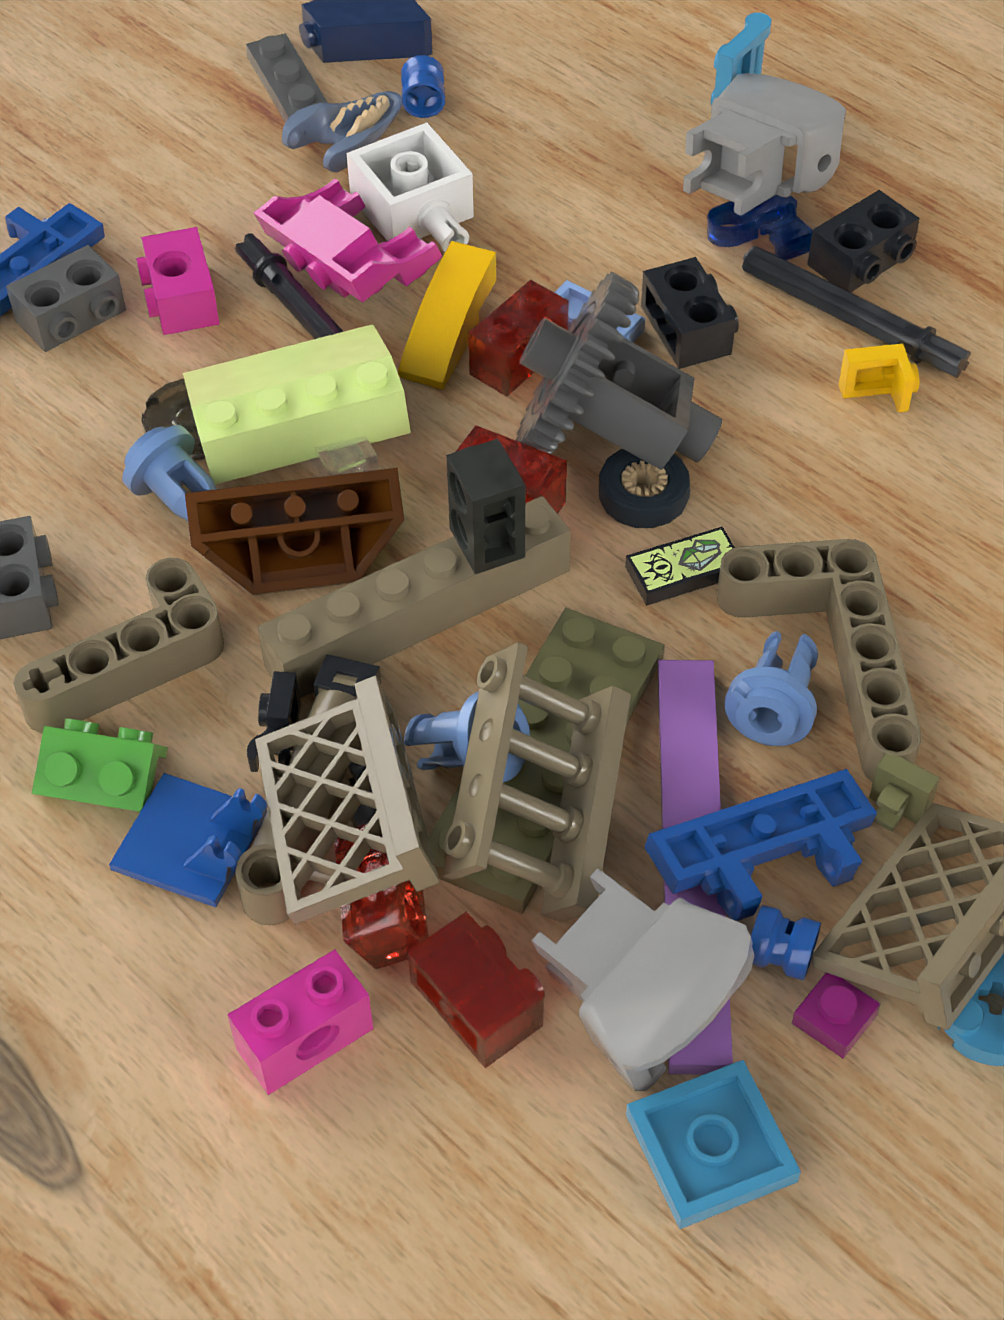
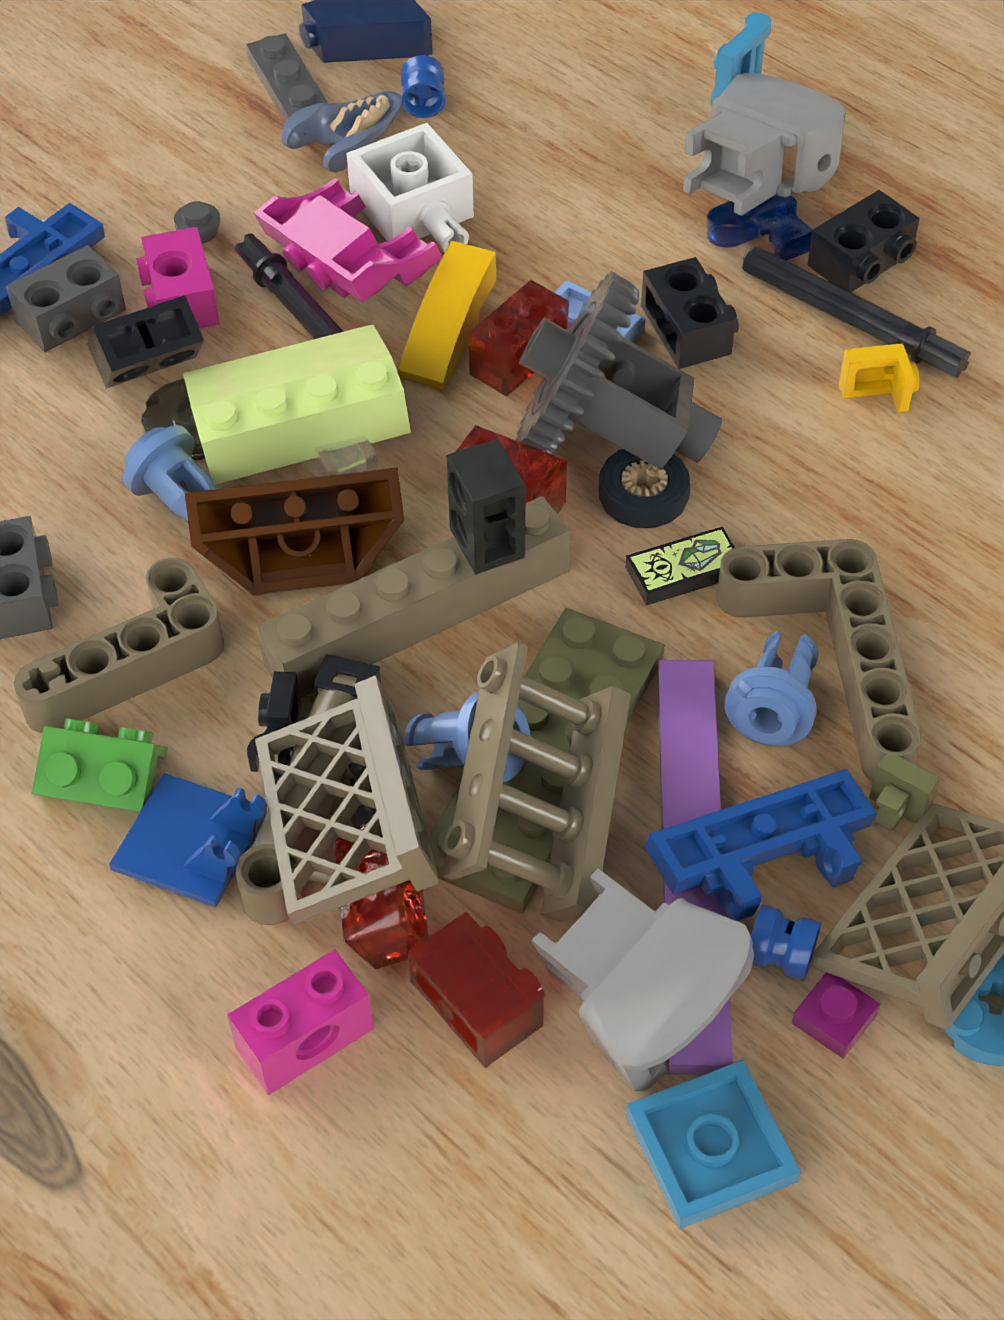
none -> black brick [87,295,204,389]
none -> dark grey plate [174,201,221,243]

